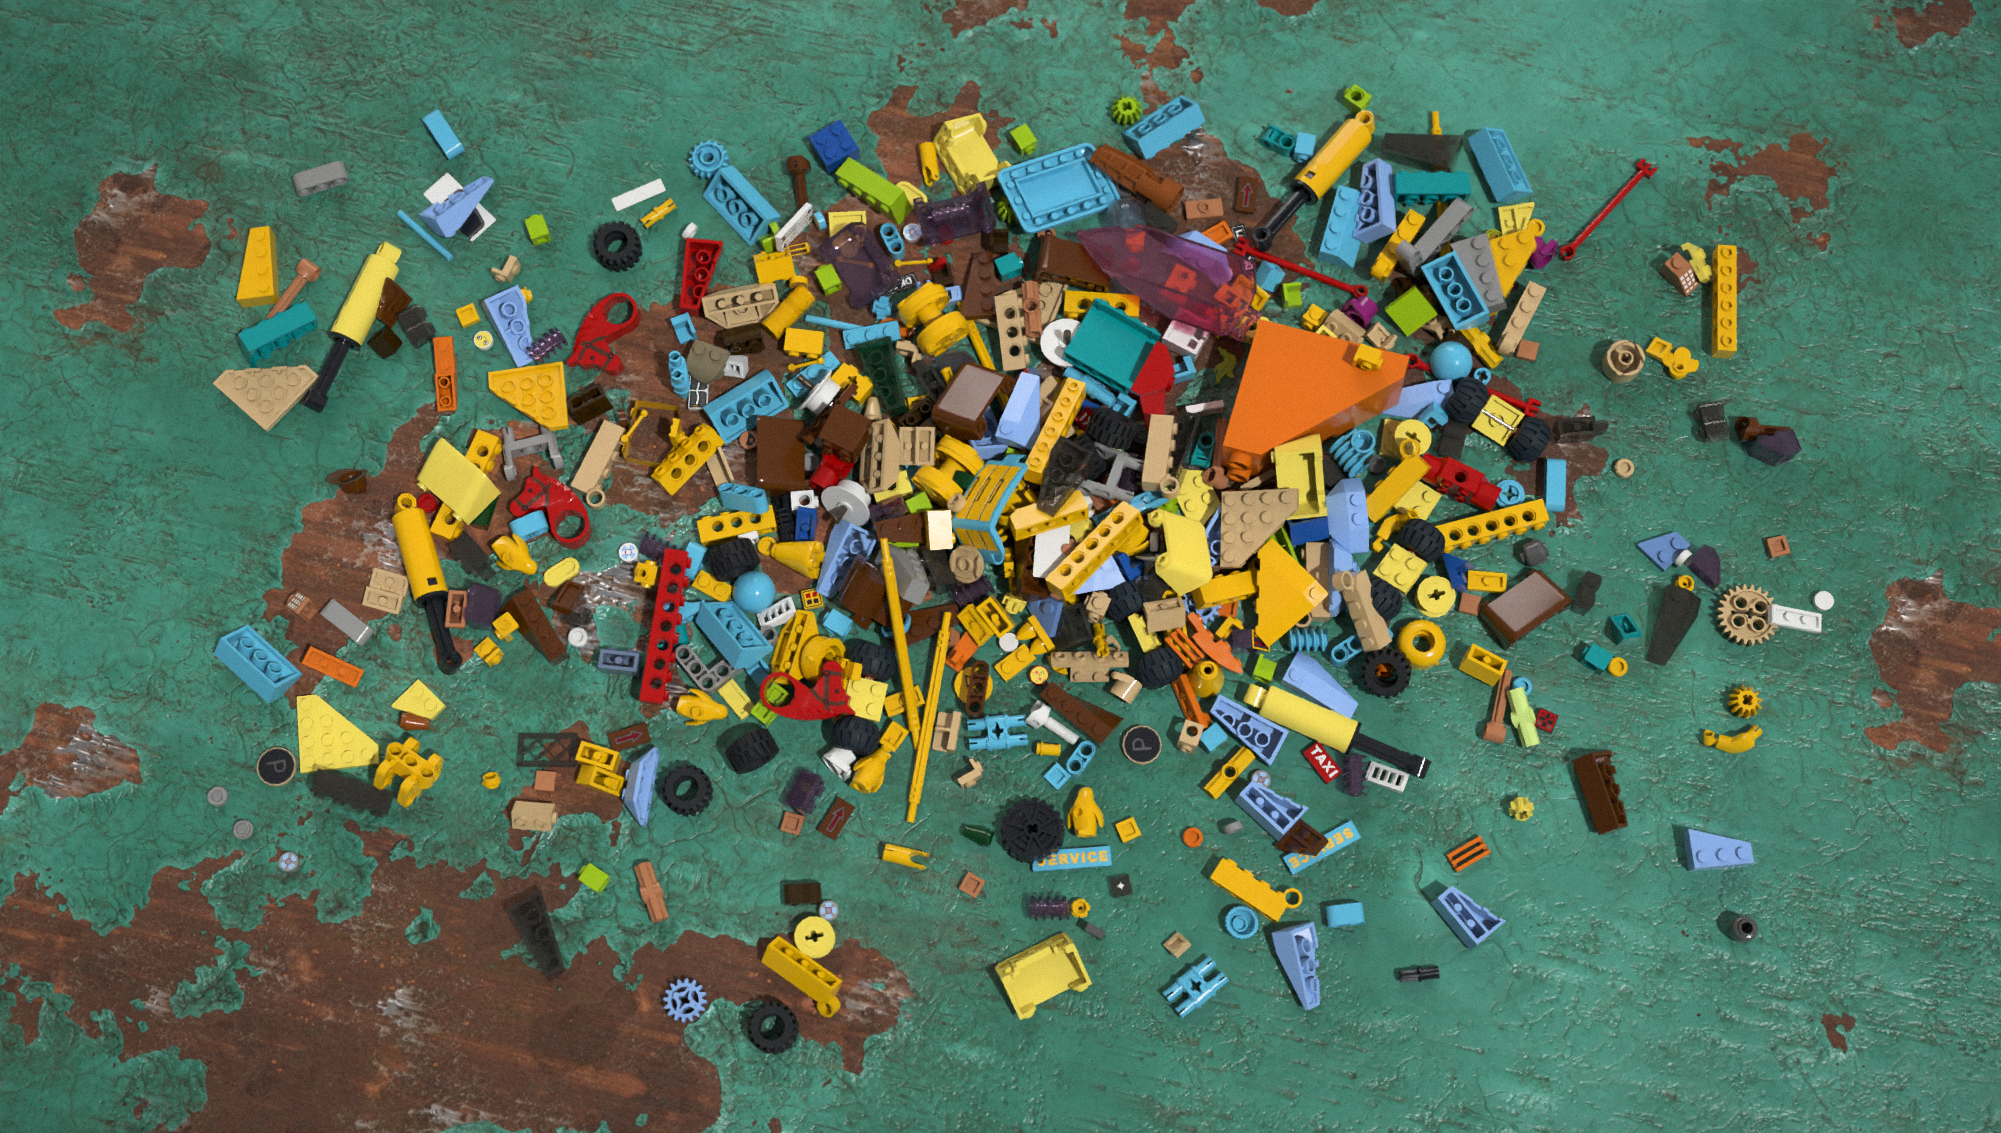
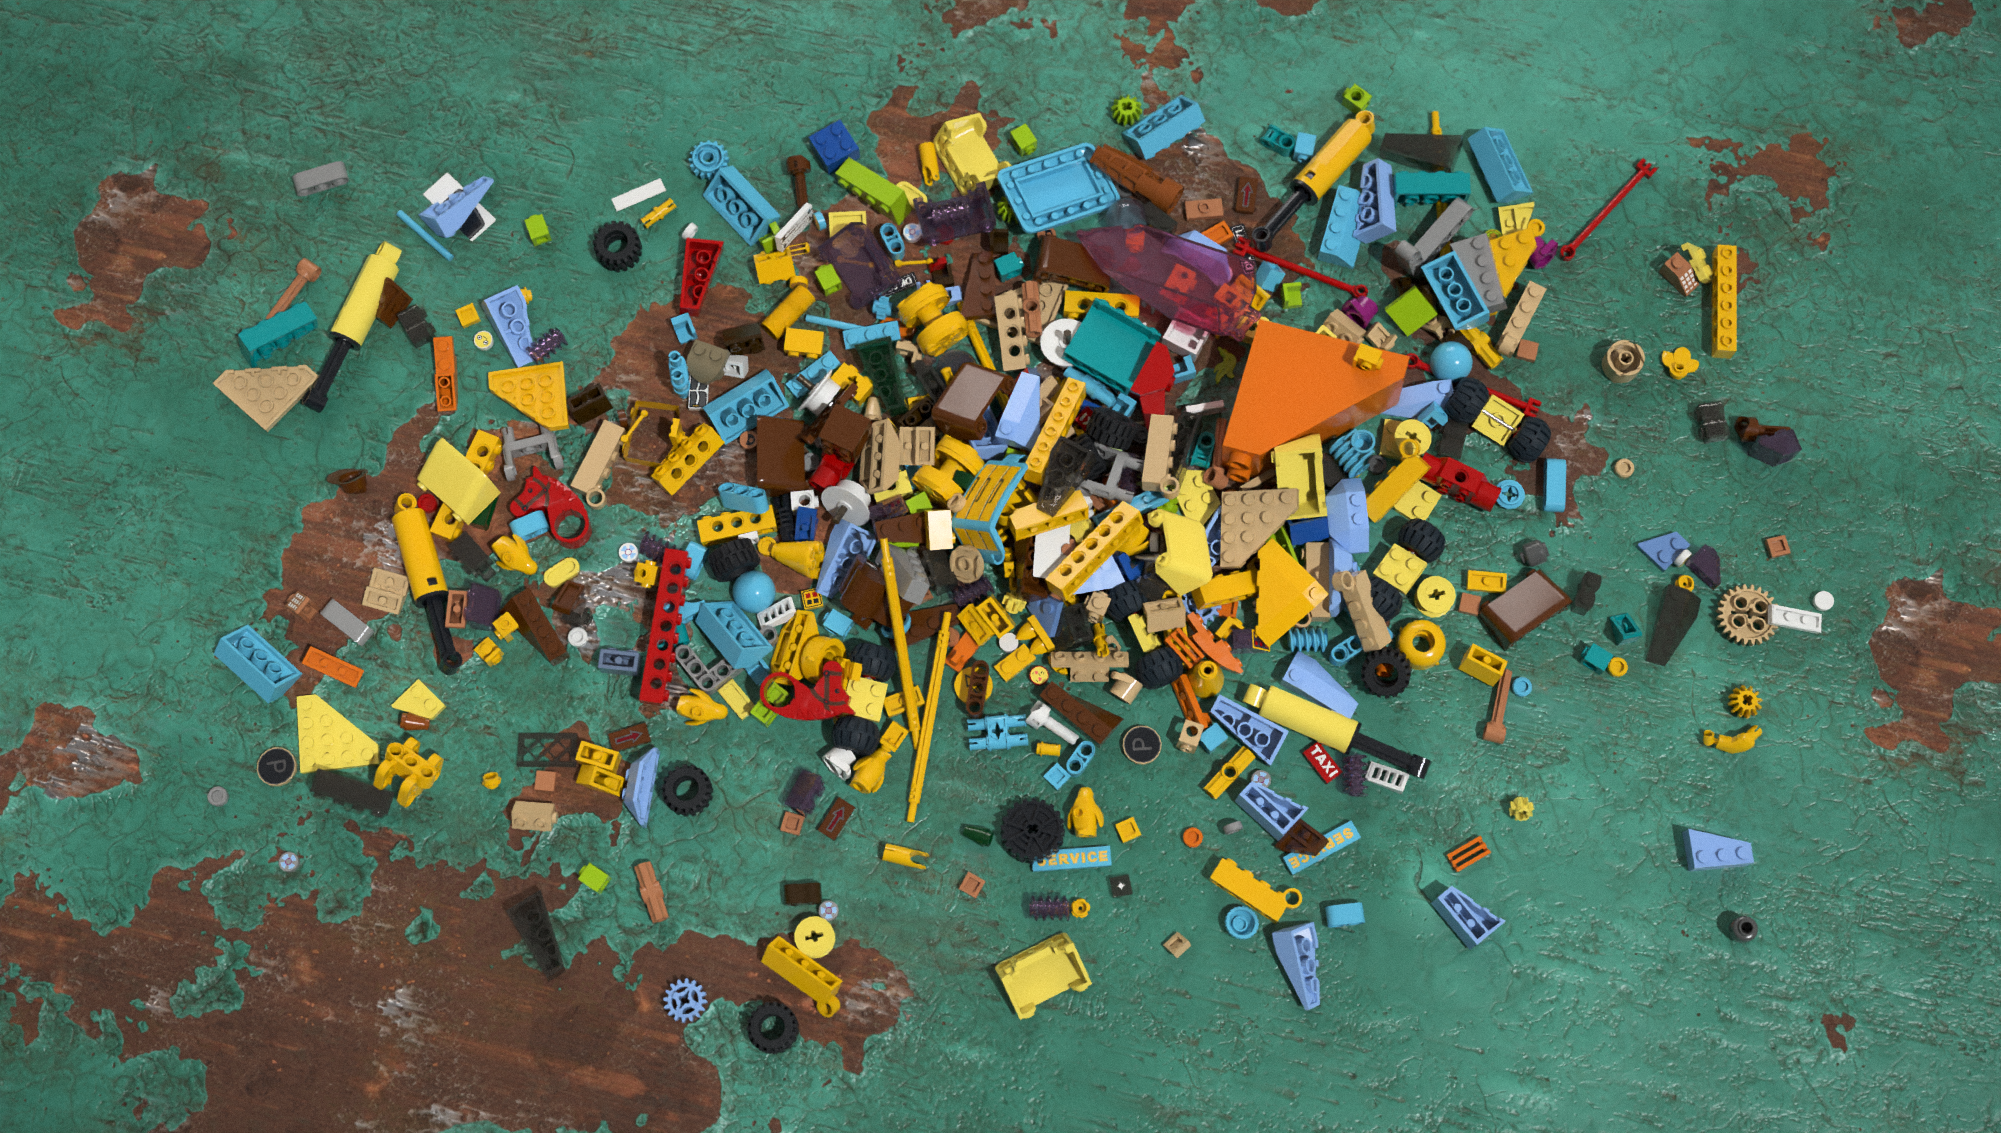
light grey plate [233,820,254,840] -> none
yellow wedge [236,226,280,308] -> none
dark brown panel [368,326,403,359] -> none
medium azure beam [422,109,465,160] -> none
tan bracket [491,255,521,284] -> none
red animal [566,293,641,376] -> none
yellow plate [691,570,733,602] -> none
tan wedge [701,283,779,329] -> none
tan panel [706,446,736,492] -> none
black tyre [725,728,779,774] -> none
yellow hinge [788,357,824,372] -> none
tan panel [932,711,962,754] -> none
tan bracket [957,758,983,789] -> none
dark grey tile [1084,922,1106,941] -> none
medium azure pin [1162,955,1229,1019] -> none
lime panel [1251,653,1277,685] -> none
yellow bracket [1300,304,1328,333] -> none
yellow hinge [1368,208,1426,284] -> none
yellow arm [1370,508,1418,553] -> none
black axle [1398,966,1440,982] -> none
yellow brick [1435,498,1550,554] -> none
blue slope [1442,553,1475,593] -> none
medium azure bush [1472,368,1491,385] -> none
yellowish green piece [1506,687,1540,748] -> none
tile [1534,708,1559,734] -> none
clear smoke brick [1553,416,1609,444] -> none
reddish brown wedge [1572,750,1628,835] -> none
yellow tile [1646,337,1673,362] -> none

